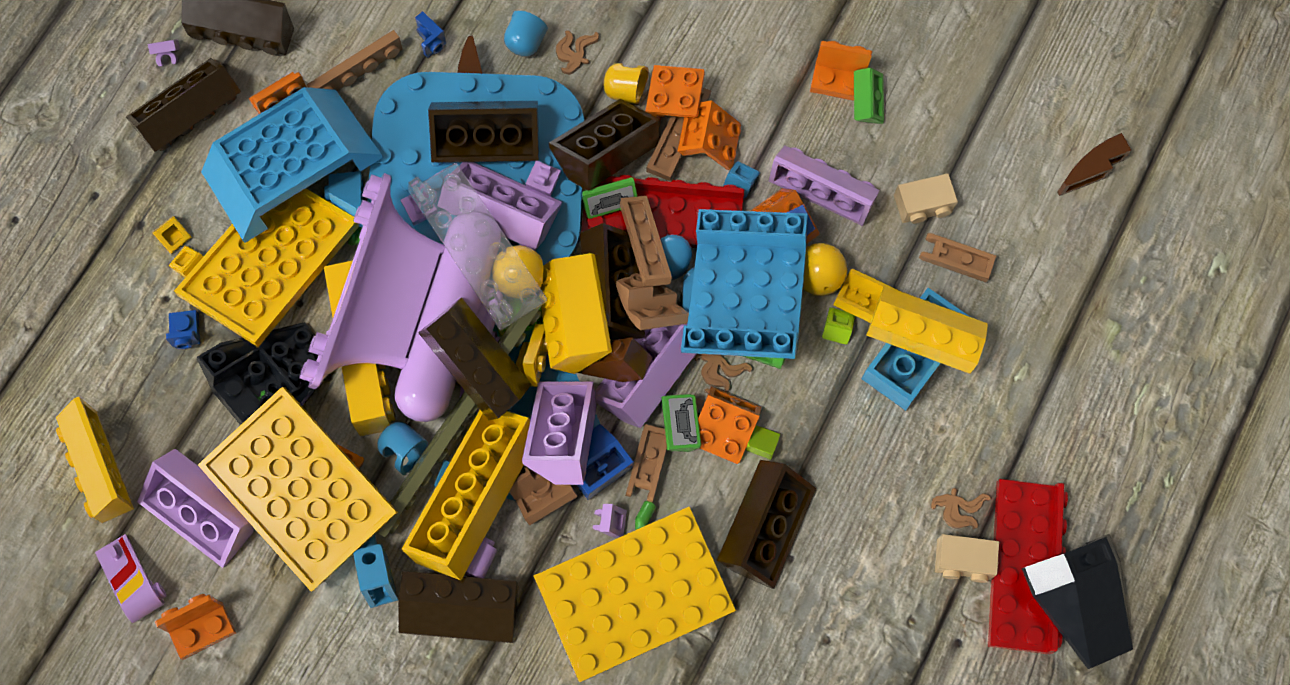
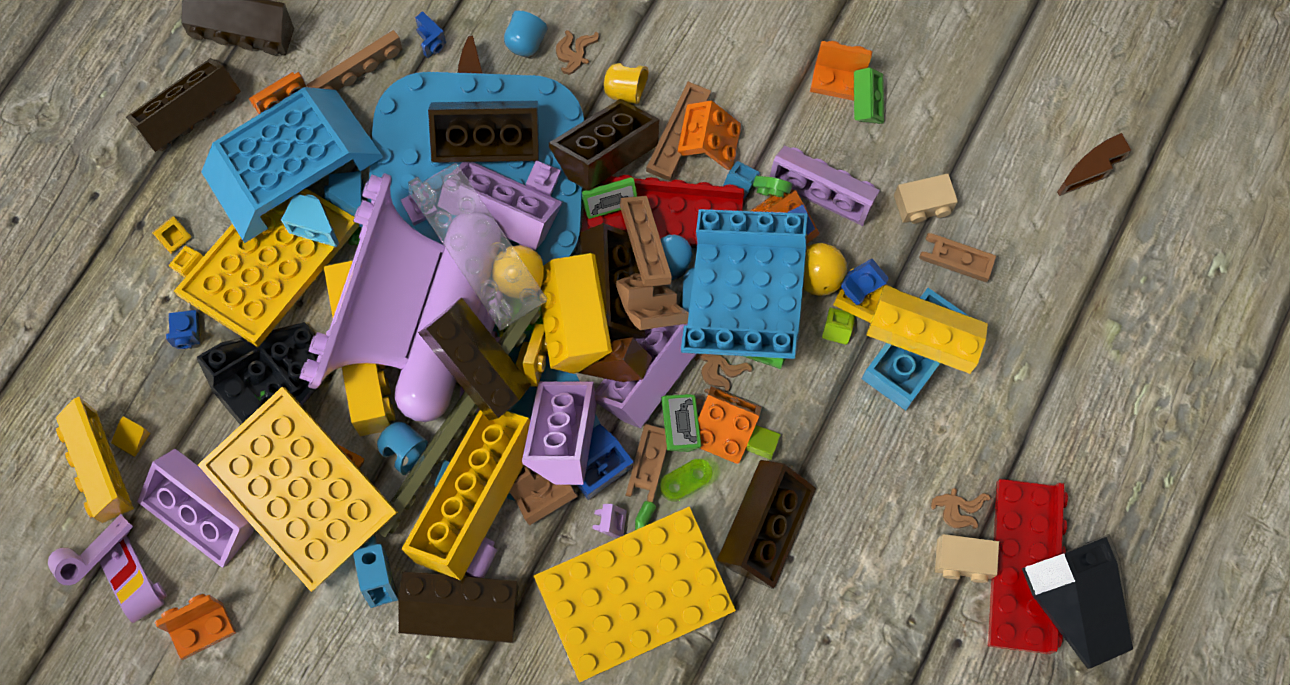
lavender tile [147,39,180,66] -> none
orange bracket [645,65,705,126] -> none
none -> lavender door [48,514,133,586]
none -> yellow slope [111,416,151,457]
none -> medium azure slope [281,194,339,247]
none -> clear neon green plate [660,459,713,502]
none -> bright green plate [753,176,793,198]
none -> blue bracket [841,259,889,305]

